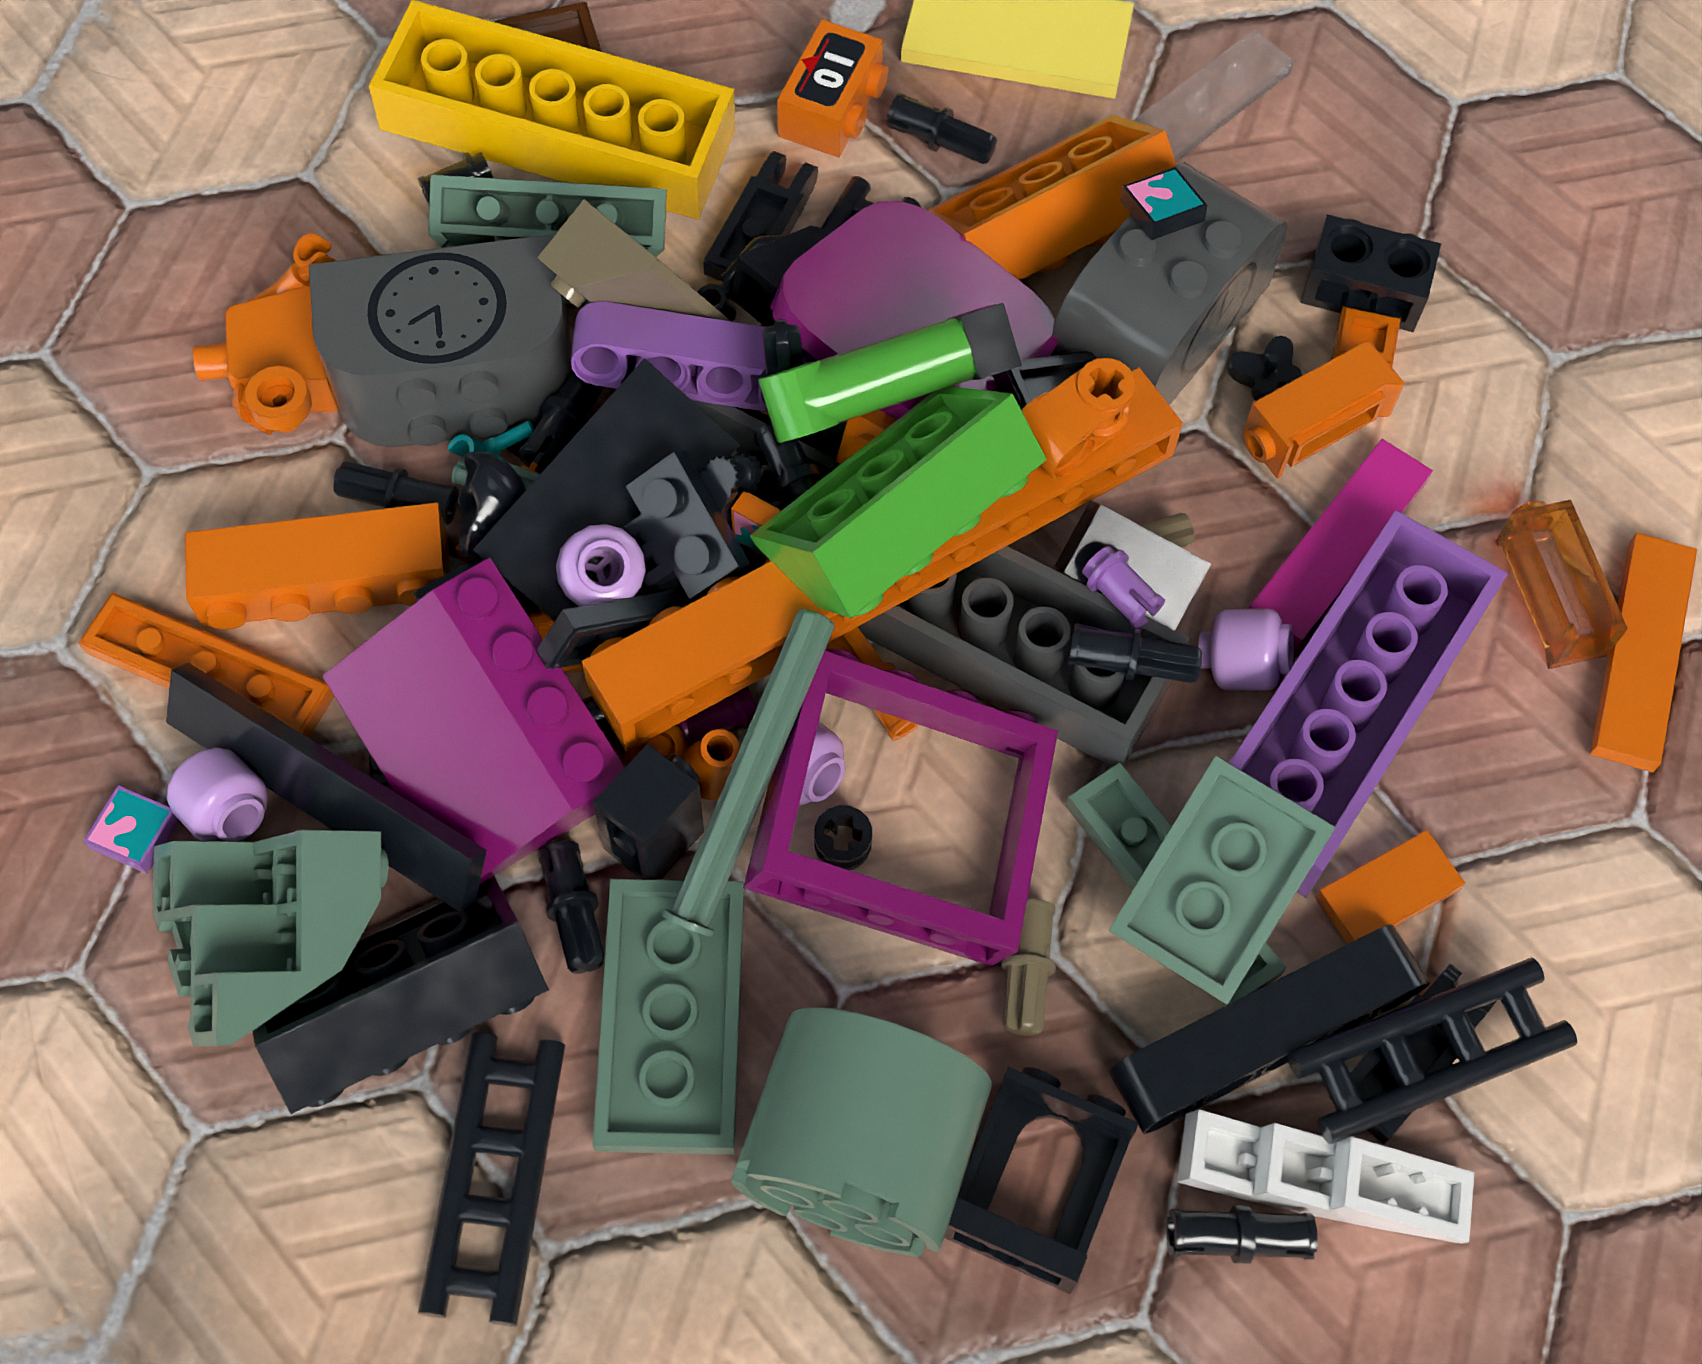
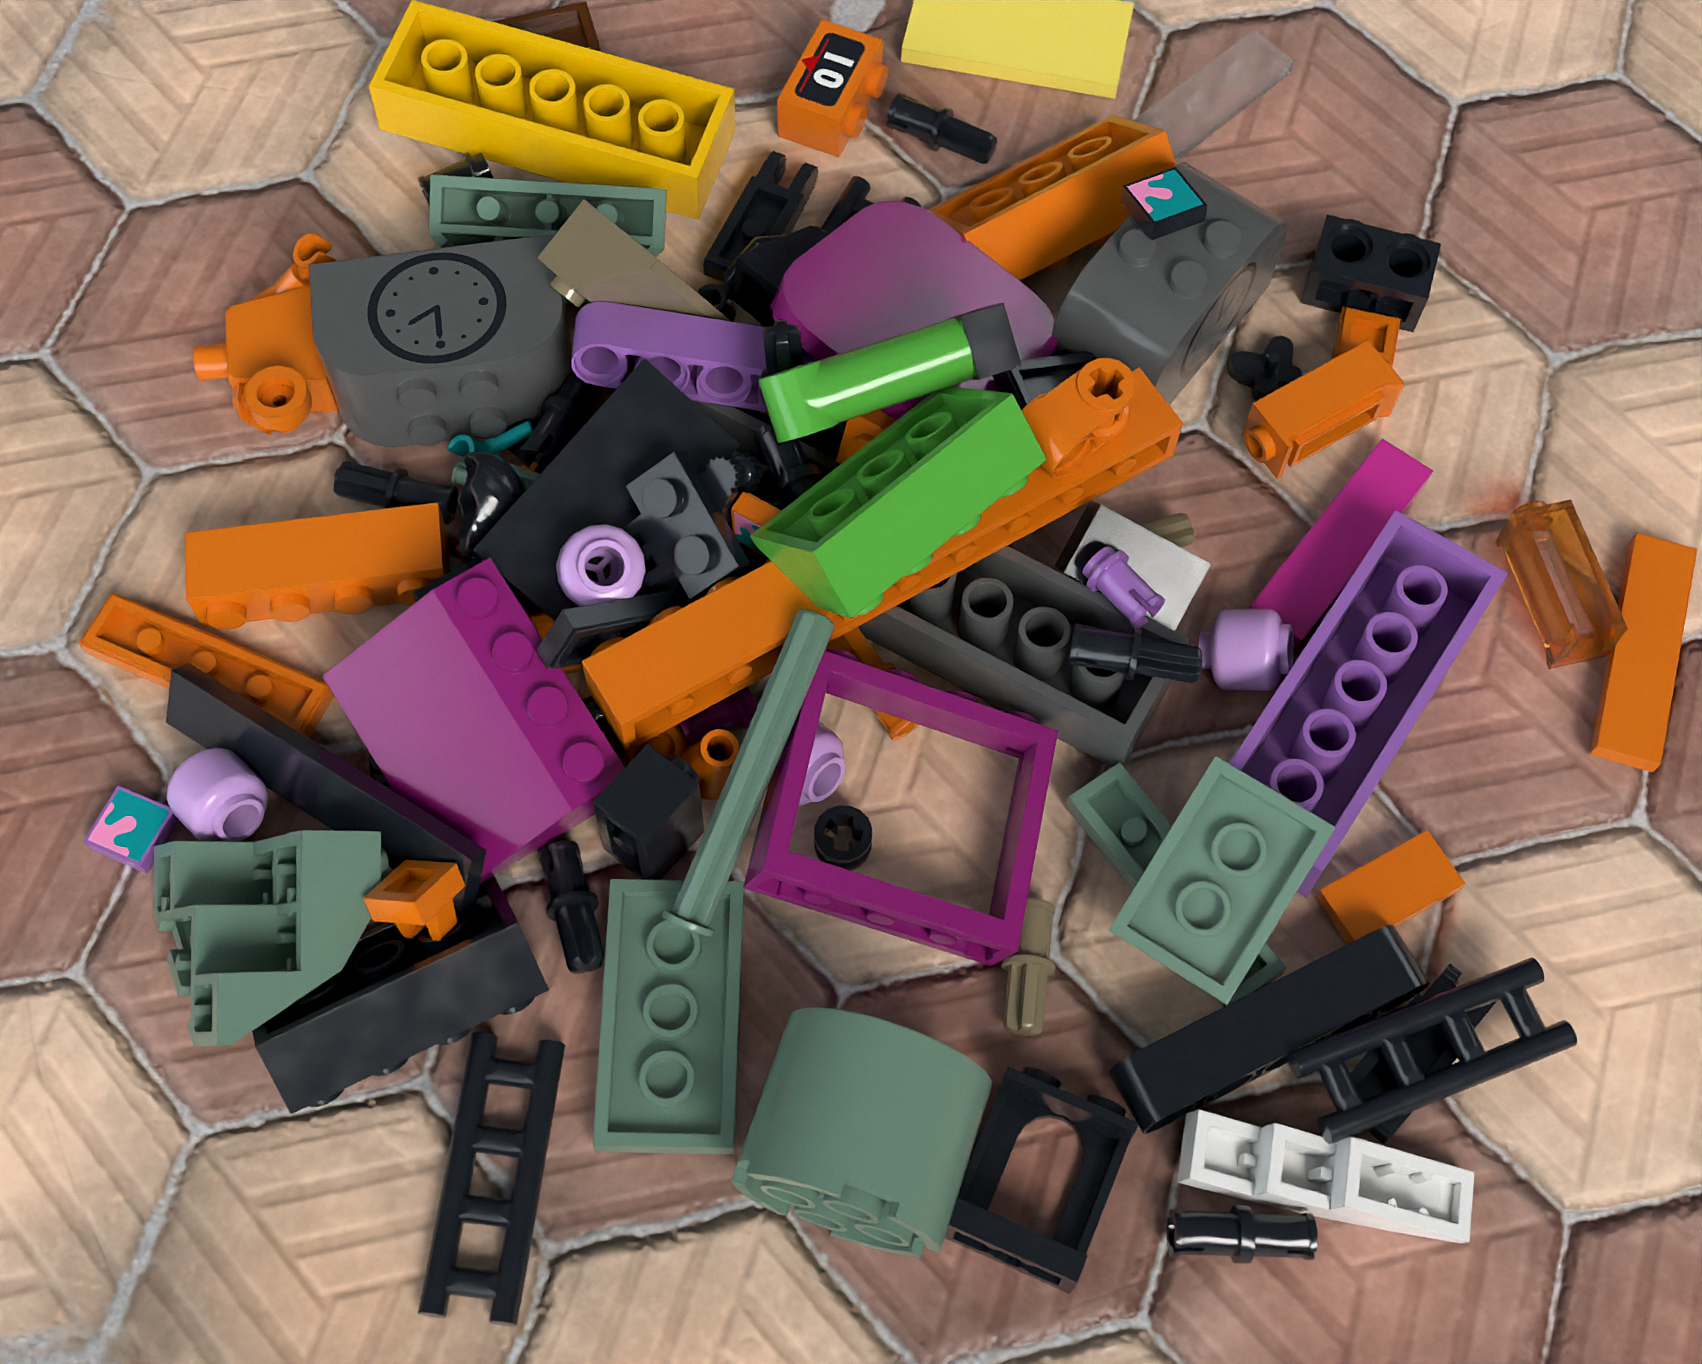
none -> orange tile [363,860,466,941]

